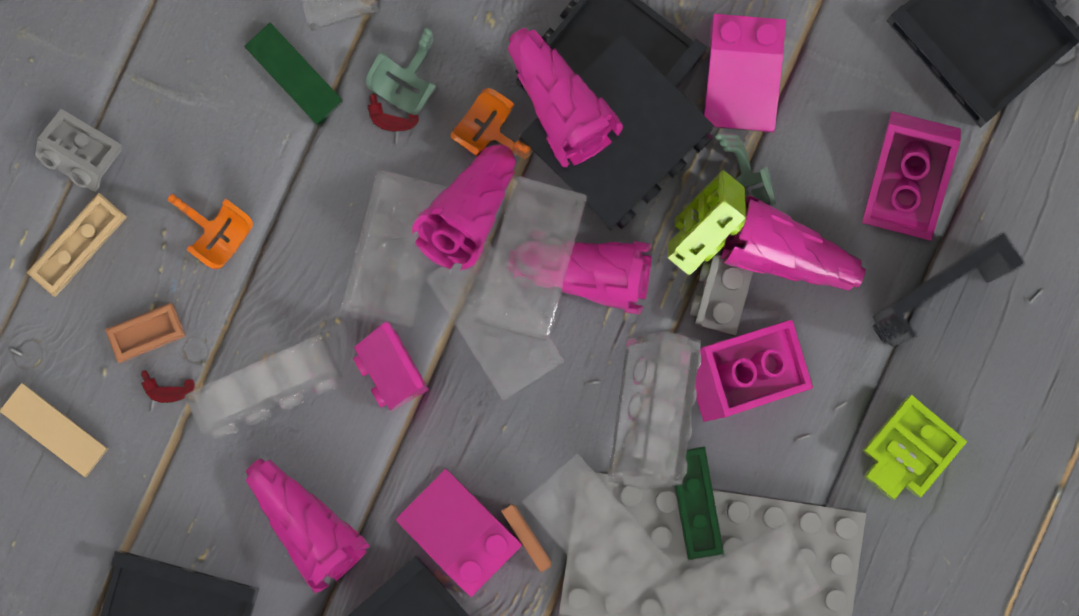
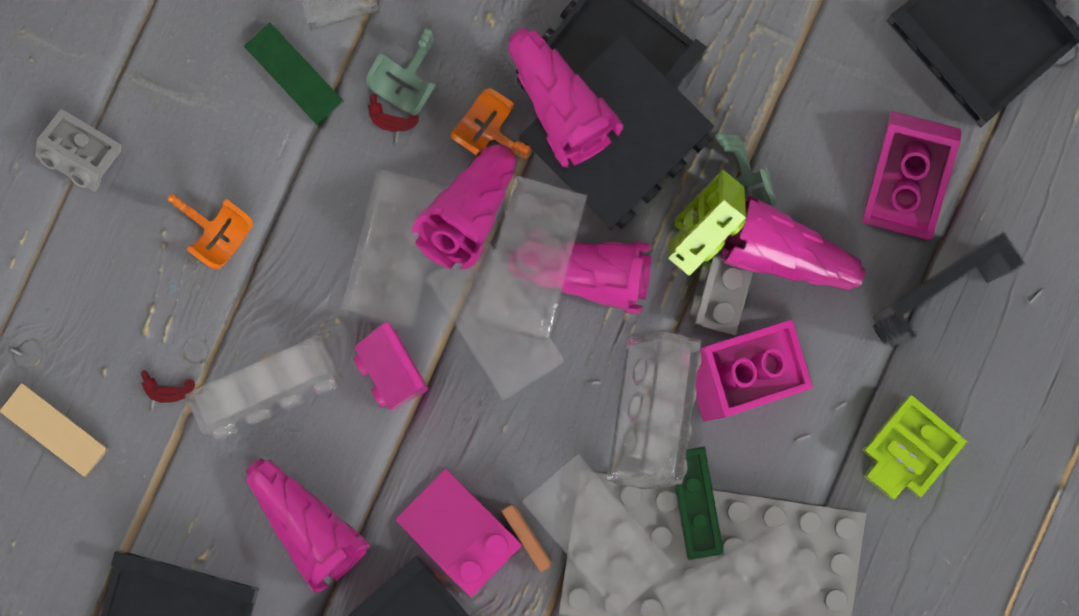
tan tile [27,193,127,297] -> none
nougat tile [105,303,187,363] -> none
dark pink slope [704,14,786,133] -> none

